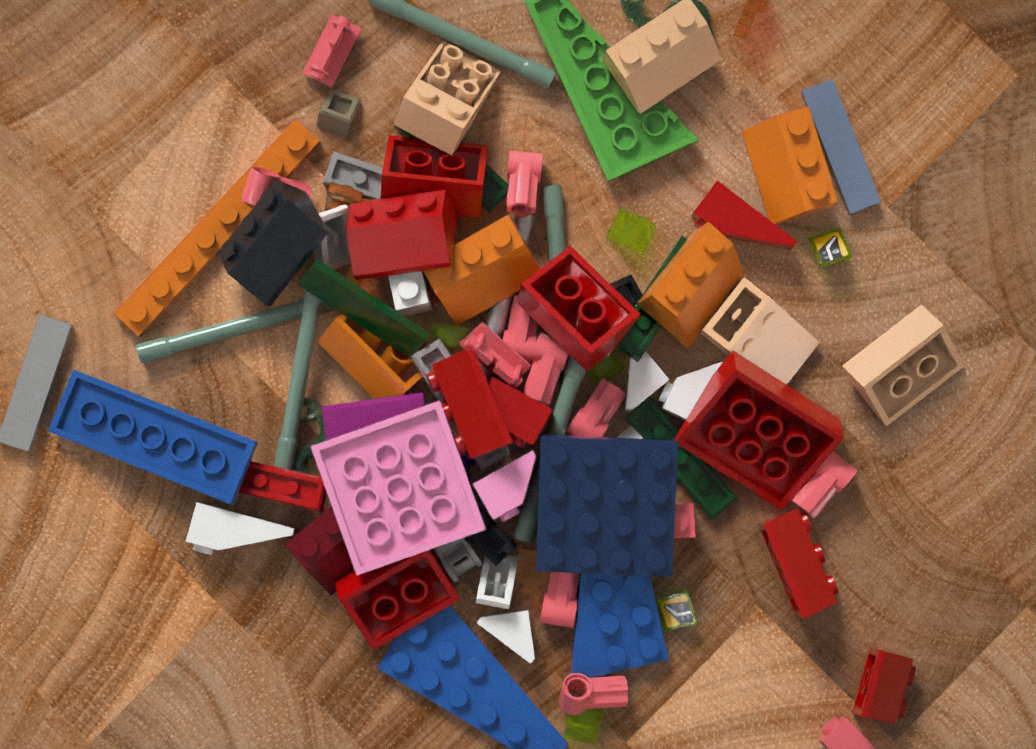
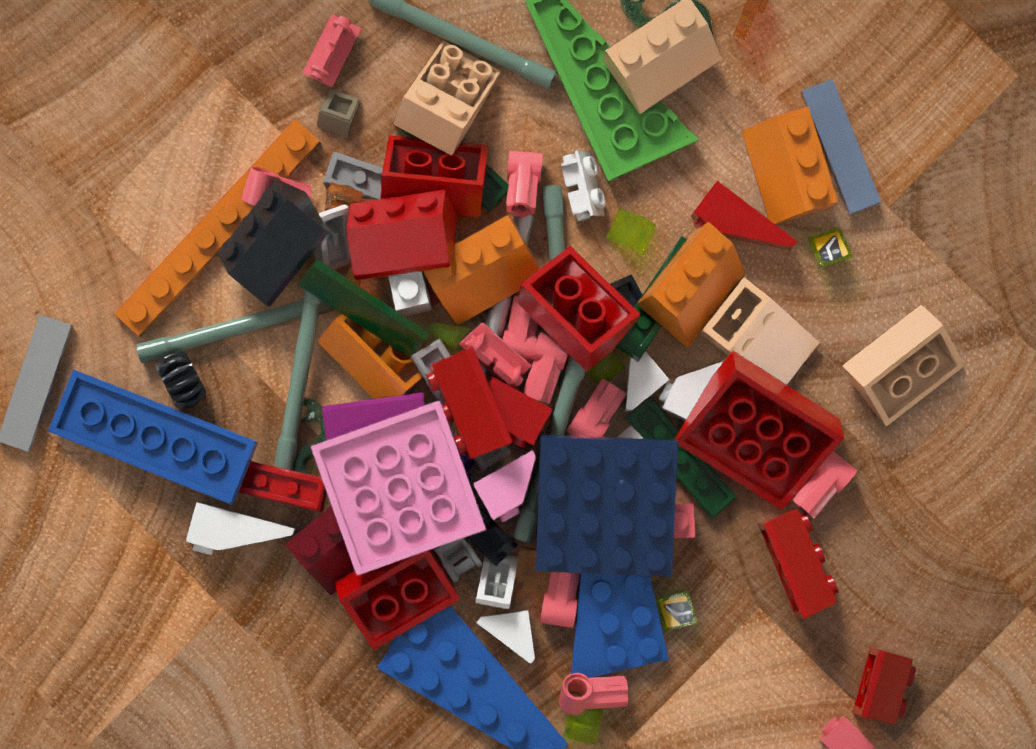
none -> black gear [156,351,207,410]
none -> white hinge [561,150,606,222]

